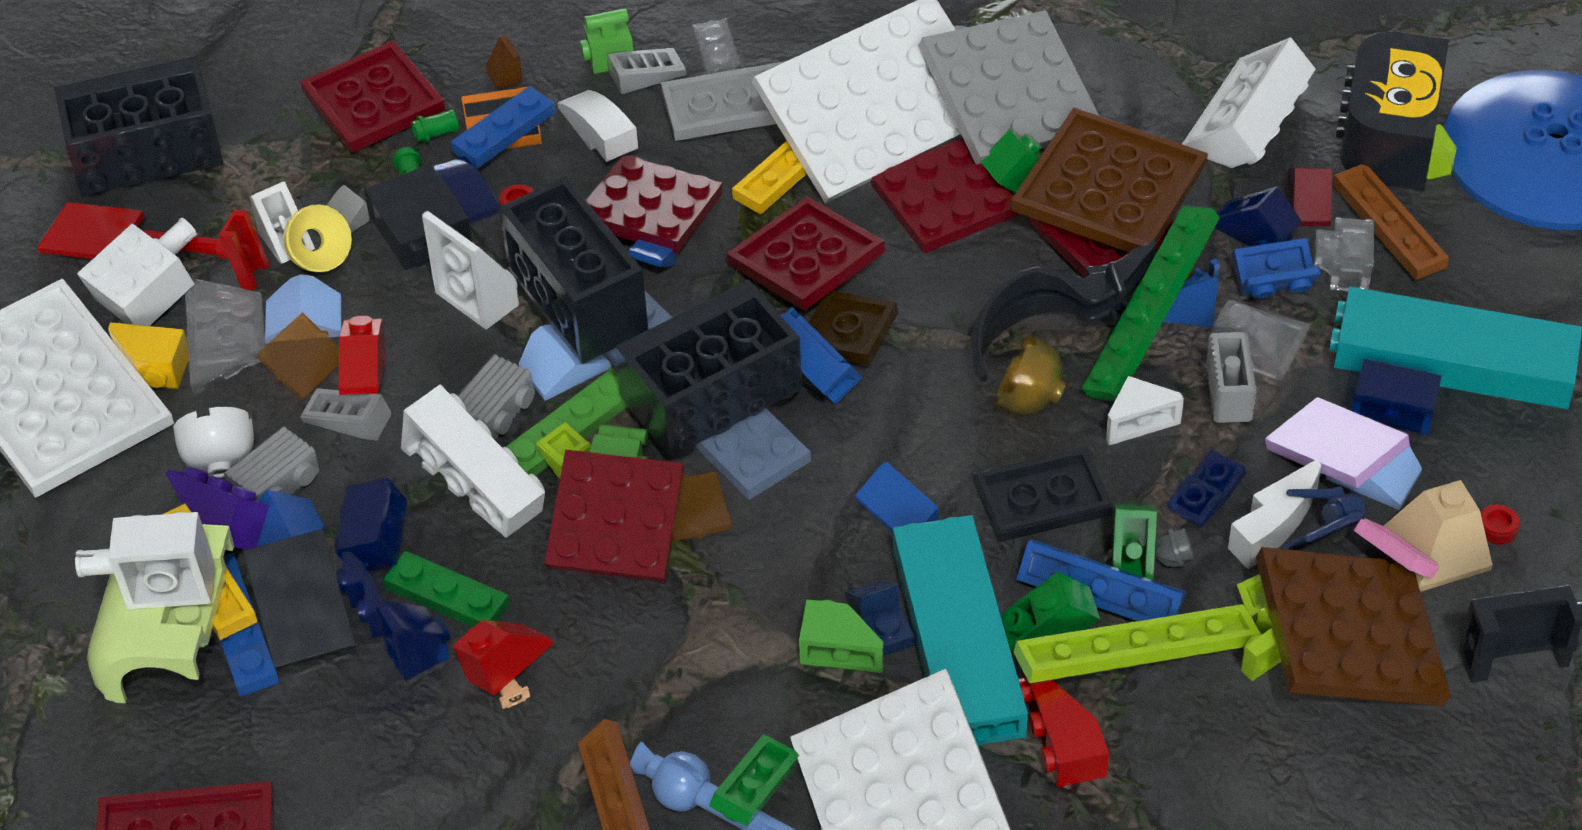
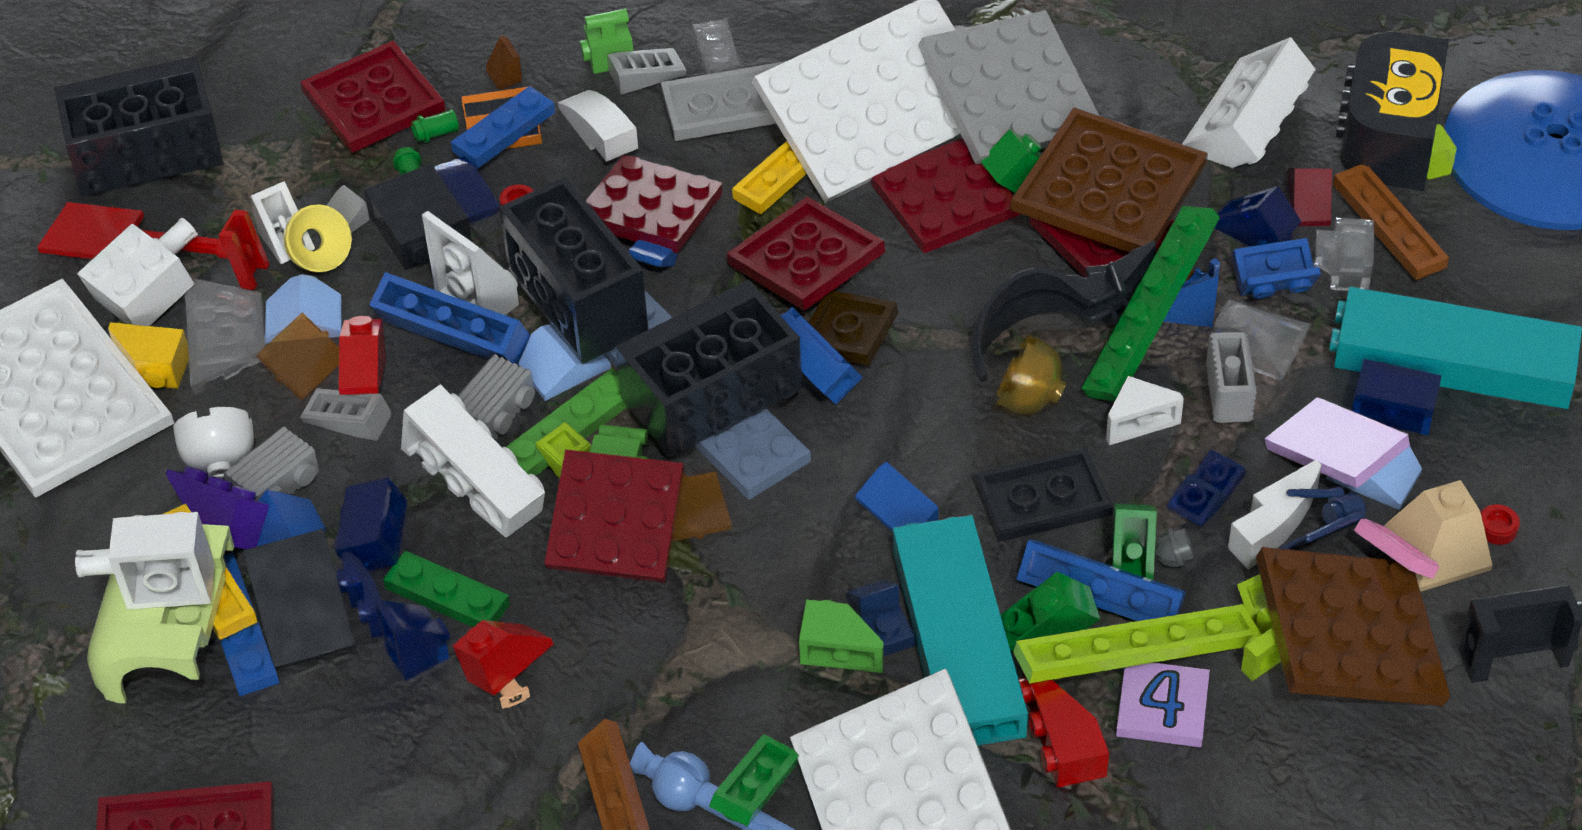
none -> blue brick [369,272,530,365]
none -> lavender tile [1116,663,1210,747]

